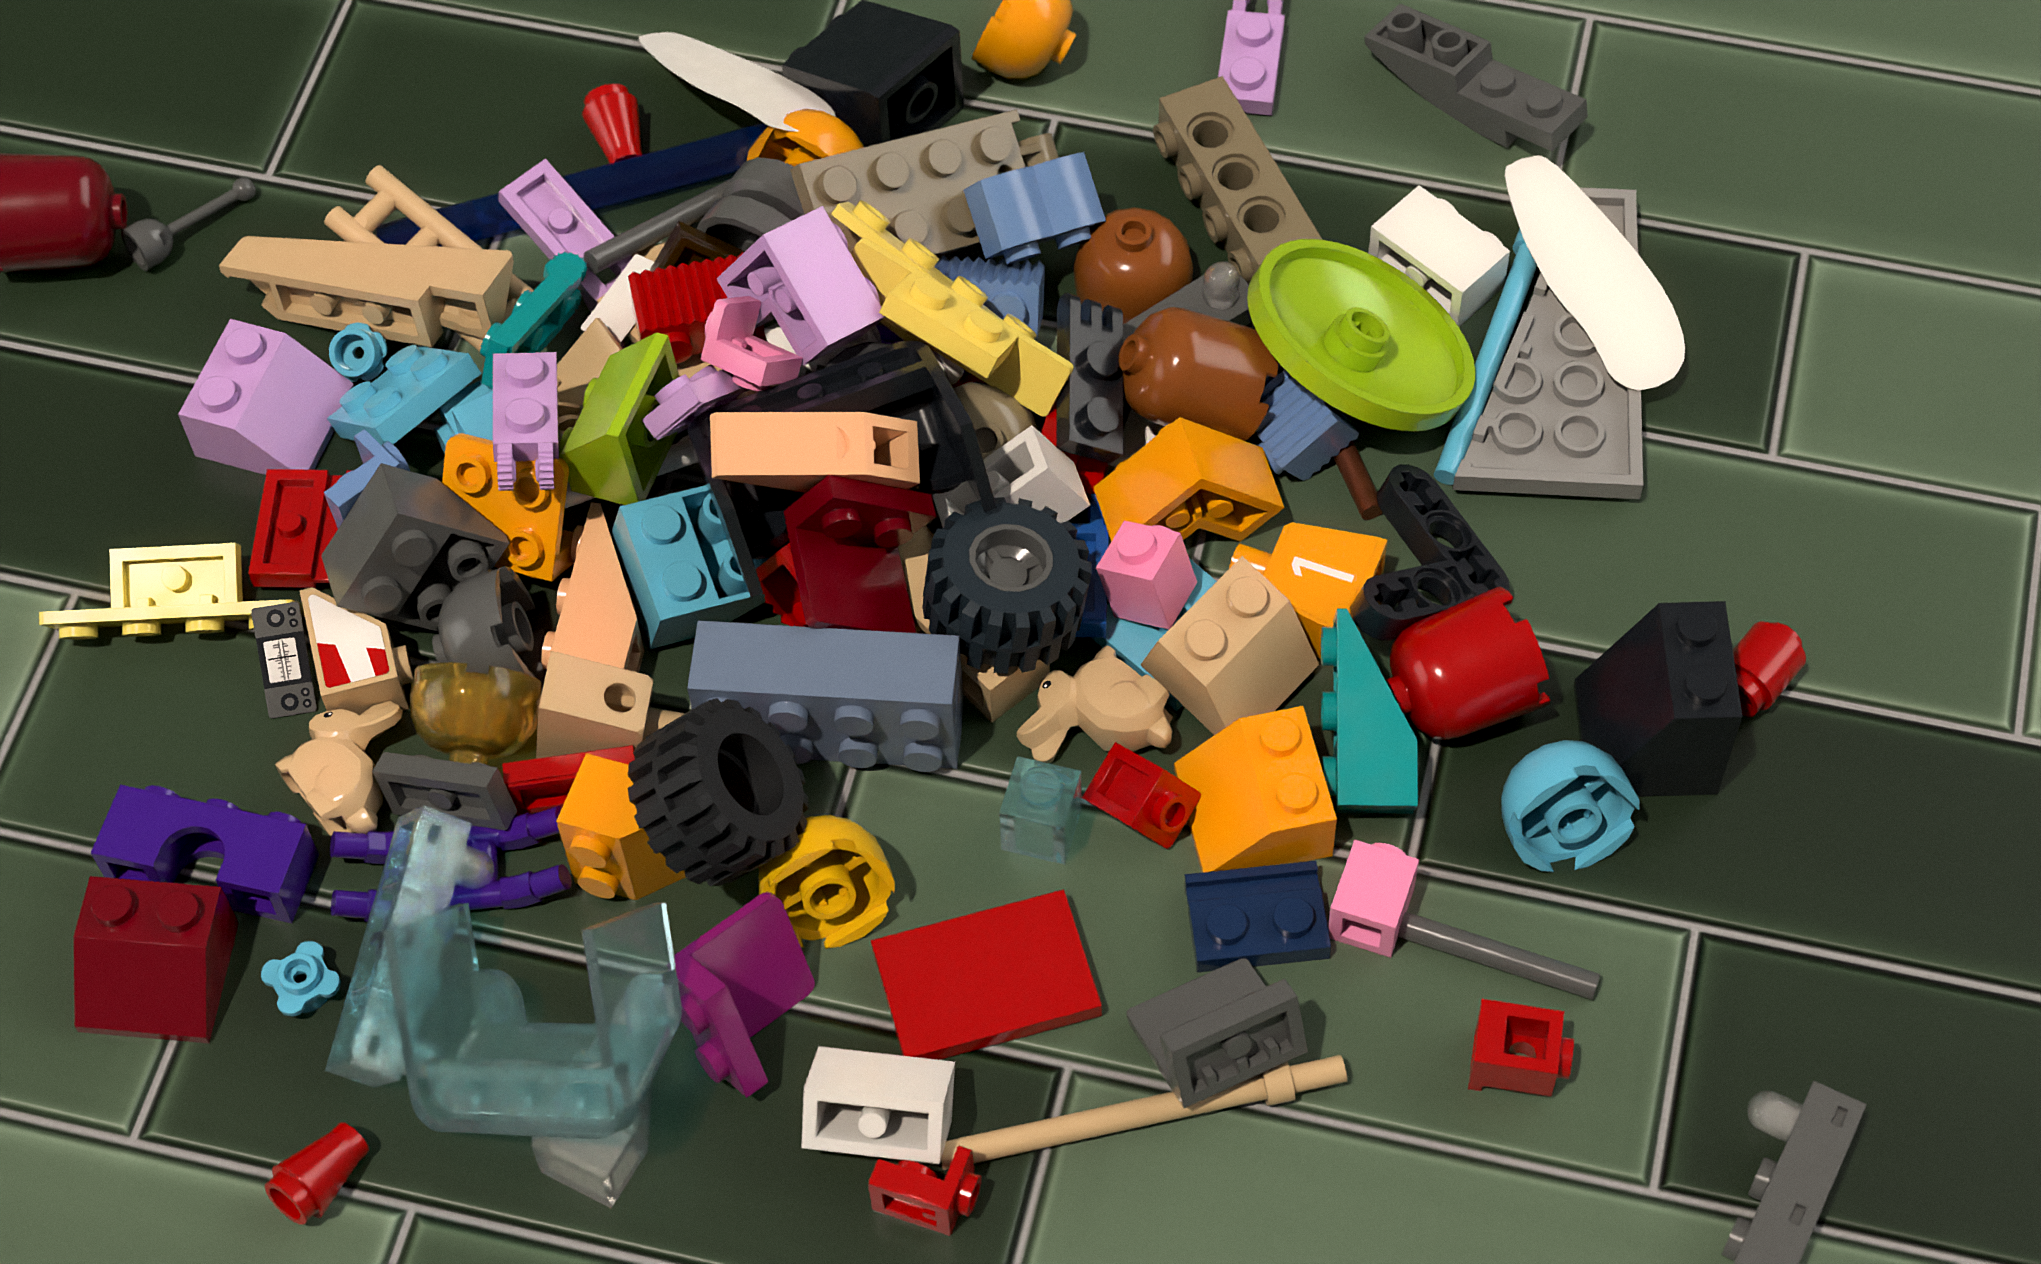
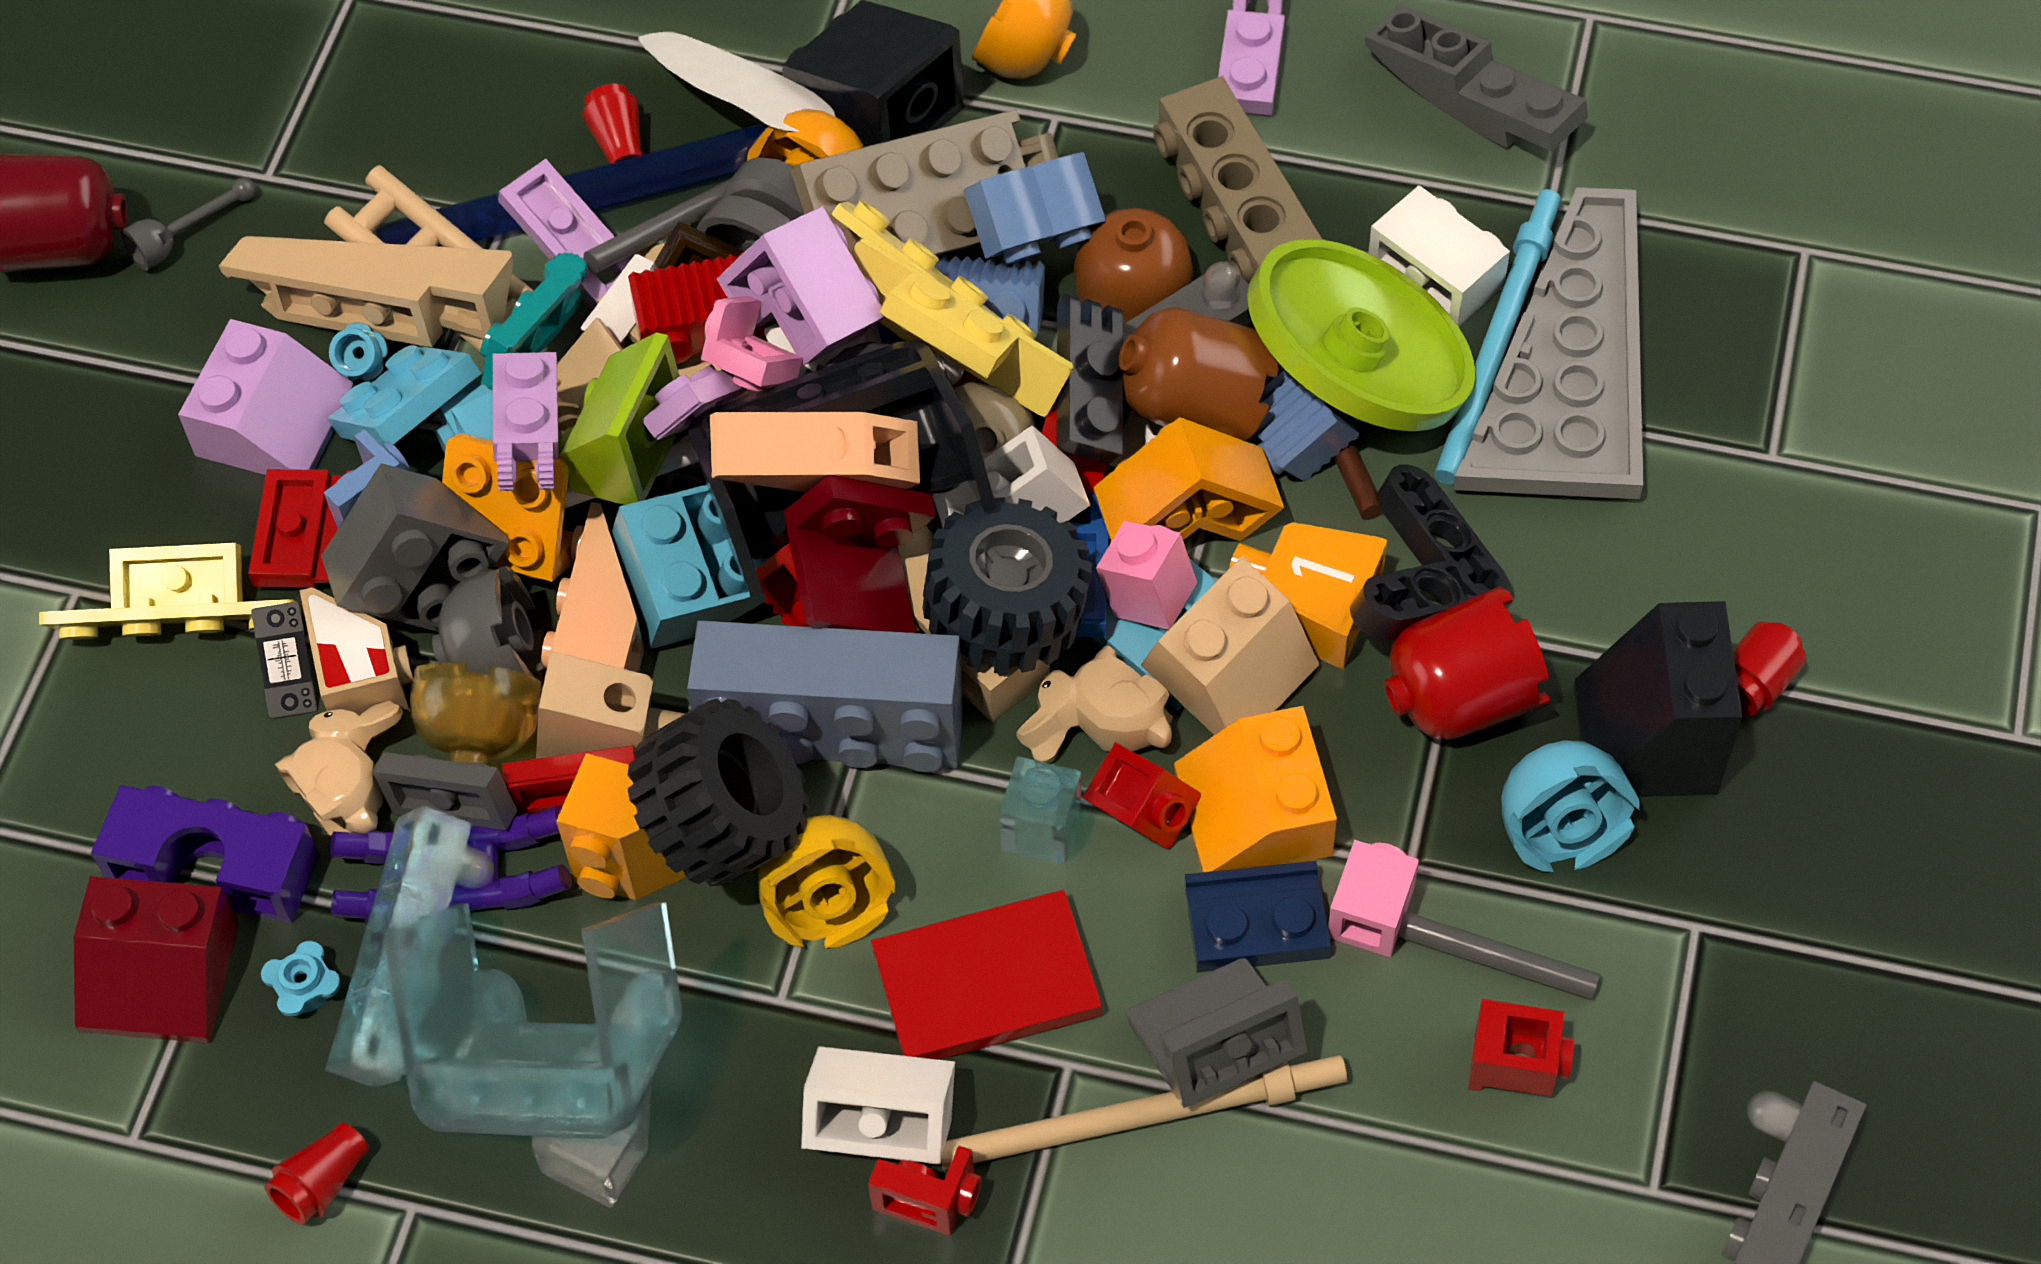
magenta bracket [661,892,815,1098] -> none
teal slope [1321,608,1418,814] -> none
white sticker [1505,155,1685,391] -> none

